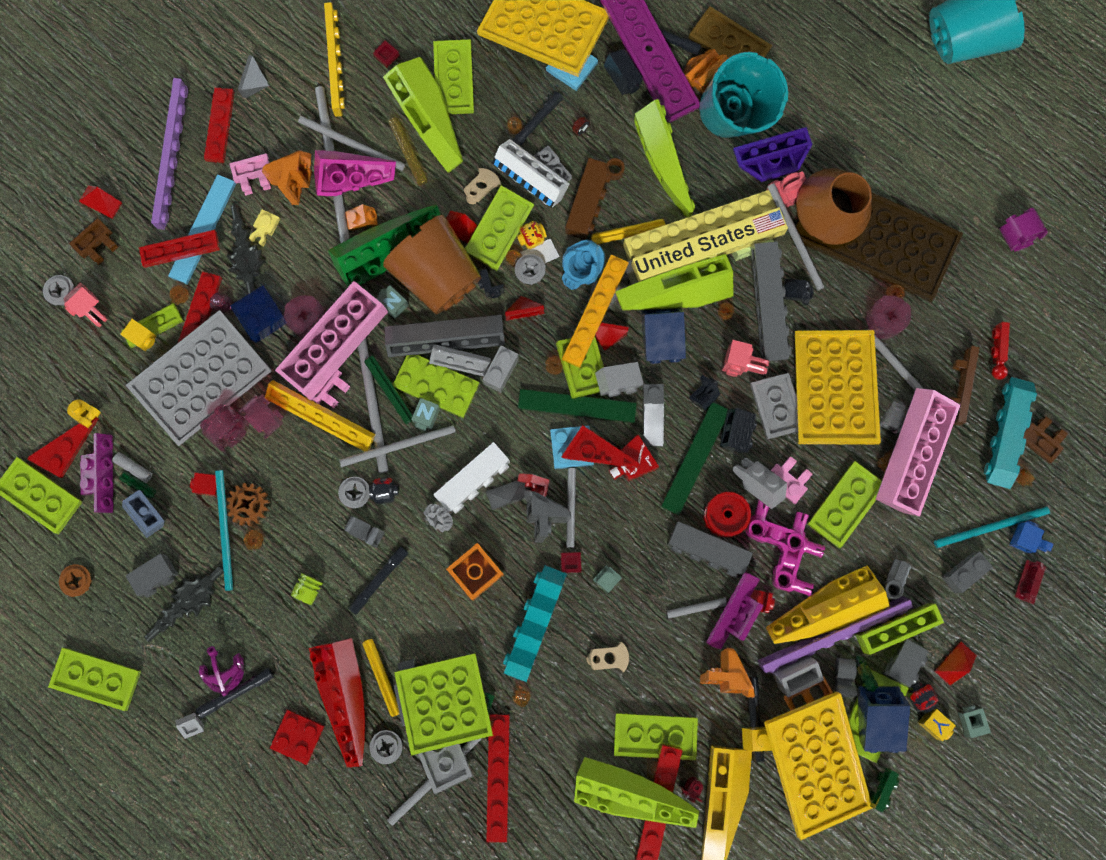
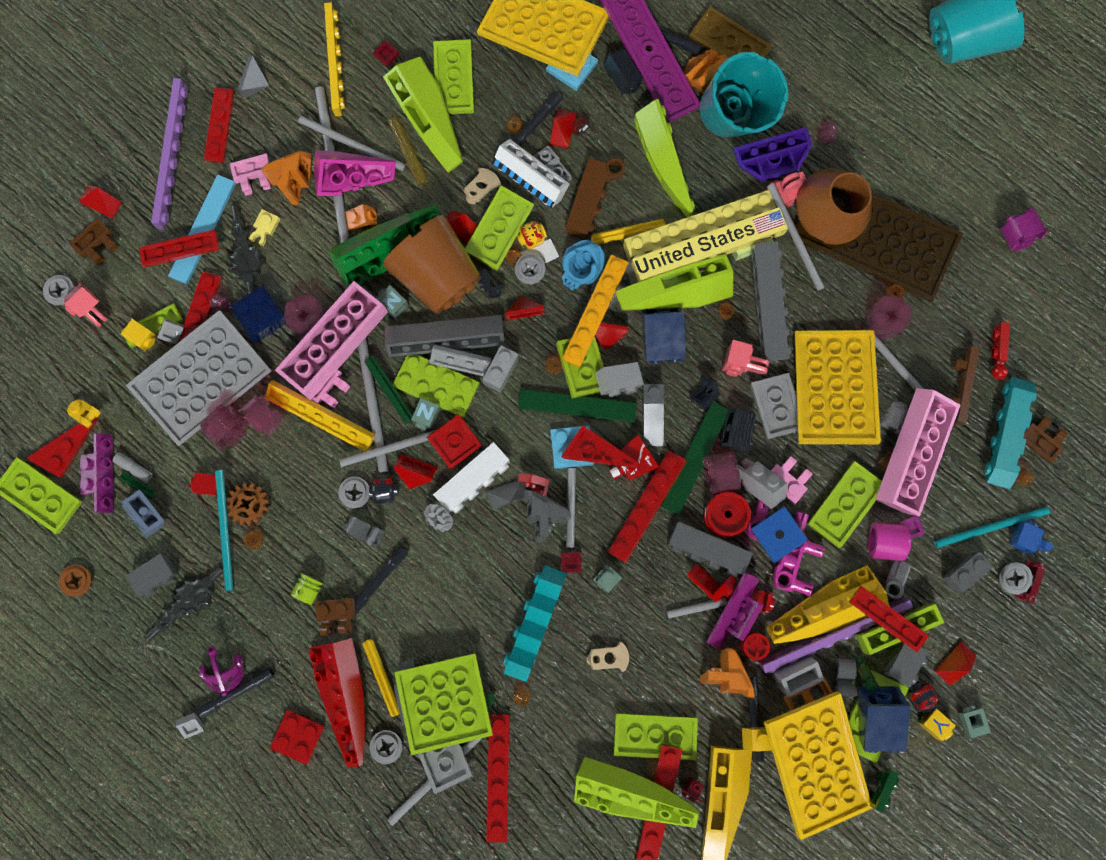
lime plate [48,647,141,711] -> none
clear orange plate [170,286,189,304] -> none
orange brick [446,543,504,601] -> none
black bracket [783,278,814,305] -> none
none -> light grey plate [157,318,184,345]
none -> reddish brown plate [315,598,356,636]
none -> red slope [394,454,438,489]
none -> red plate [426,414,482,469]
none -> red slope [550,109,577,149]
none -> red plate [608,451,687,563]
none -> red bracket [687,564,737,602]
none -> clear pink brick [703,451,741,495]
none -> red piece [740,631,770,661]
none -> blue tile [751,507,808,563]
none -> clear pink piece [818,122,838,144]
none -> red plate [848,585,929,652]
none -> dark pink piece [868,522,911,561]
none -> magenta tile [897,516,925,539]
none -> light grey gear [999,562,1033,595]

